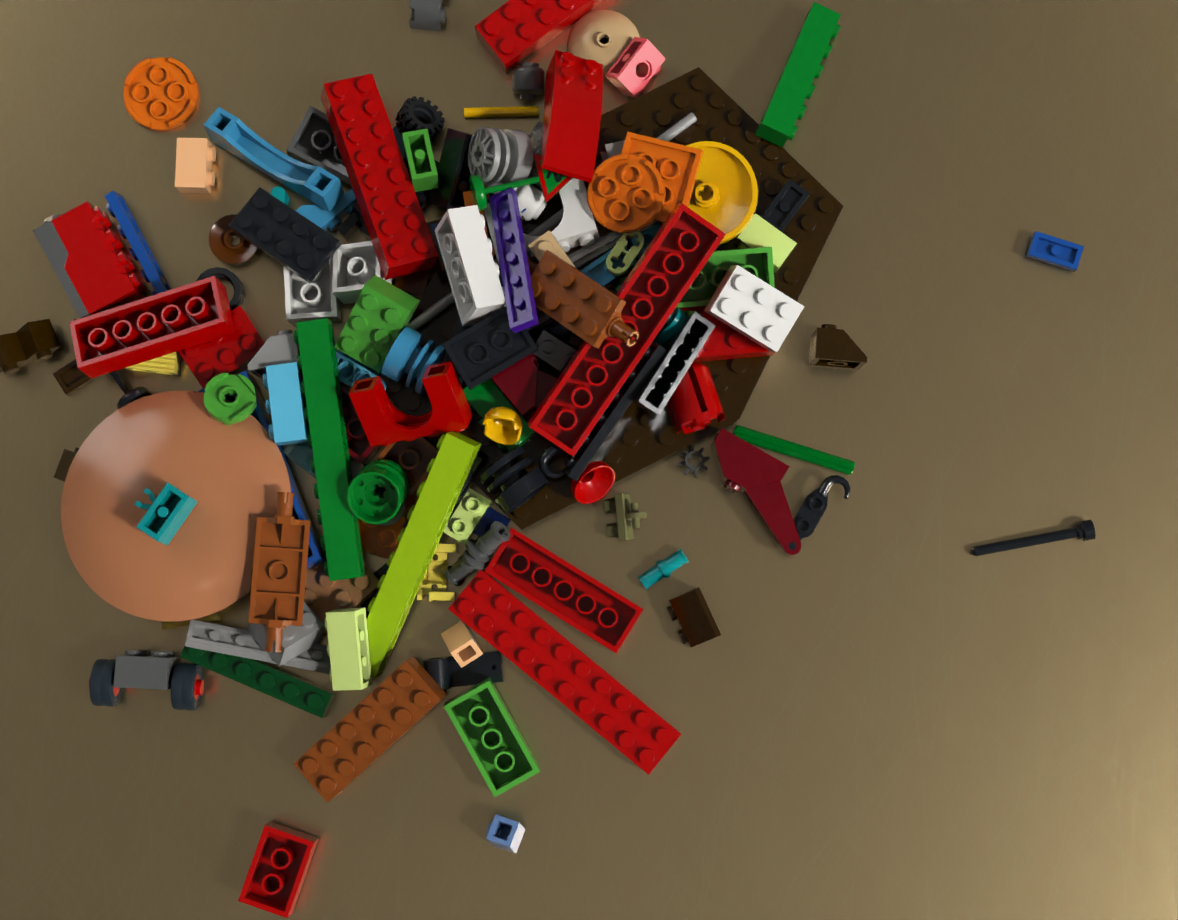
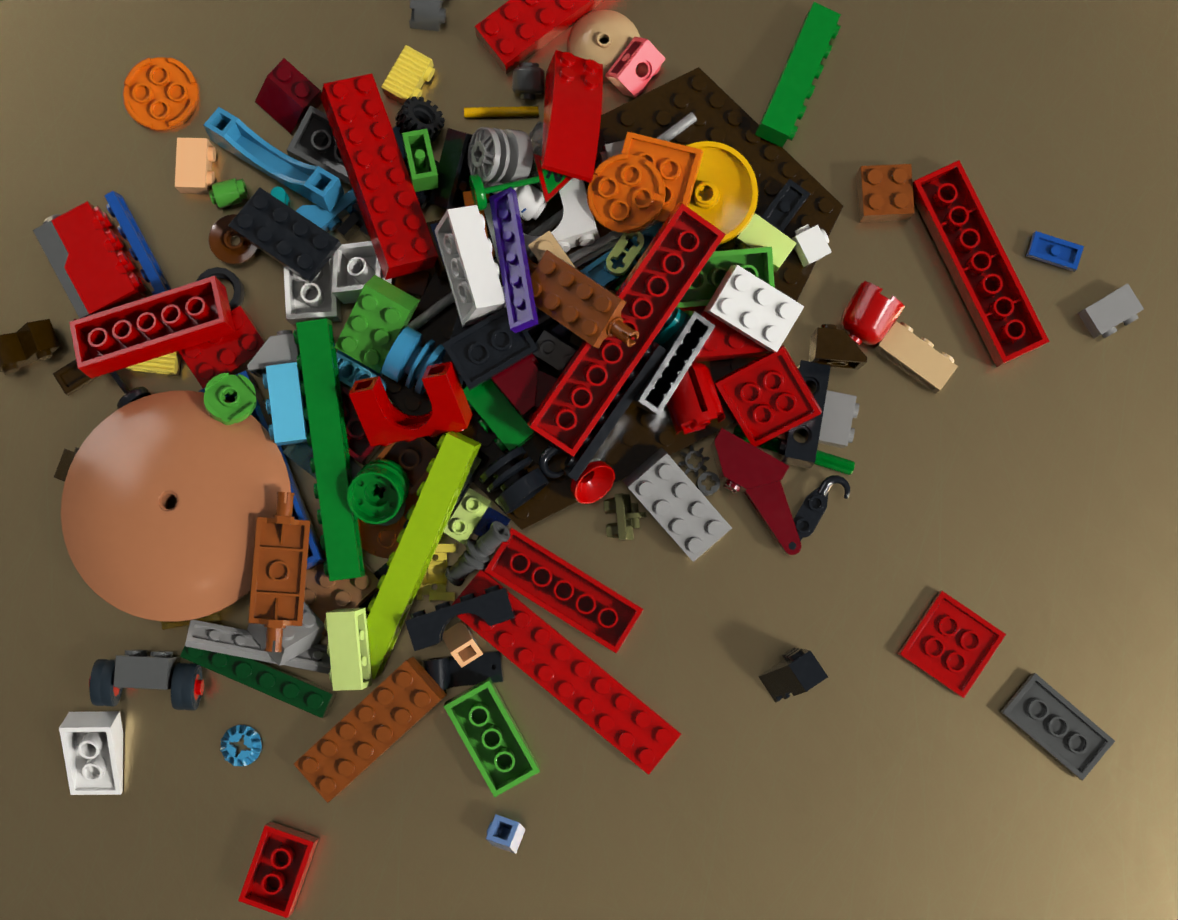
teal brick [134,482,198,546] -> none
yellow hair [482,406,523,445] -> none
teal pin [638,548,689,590] -> none
dark brown slope [666,587,721,647] -> none
black piece [971,520,1096,556] -> none
none -> white slope [59,711,123,795]
none -> bright green brick [209,178,249,208]
none -> dark azure gear [220,725,262,766]
none -> dark red slope [255,58,322,135]
none -> light yellow brick [381,45,435,104]
none -> black arch [405,585,516,651]
none -> light grey brick [623,447,732,562]
none -> dark grey bush [696,471,720,496]
none -> red plate [715,345,822,447]
none -> black wedge [759,647,828,703]
none -> black brick [778,360,831,469]
none -> white brick [792,224,832,267]
none -> light grey brick [818,390,859,448]
none -> red cylinder [841,281,905,346]
none -> dark orange brick [856,164,914,223]
none -> tan brick [875,321,958,394]
none -> red plate [898,591,1006,698]
none -> red brick [913,160,1050,367]
none -> dark grey plate [1001,673,1115,781]
none -> light grey brick [1078,283,1144,338]

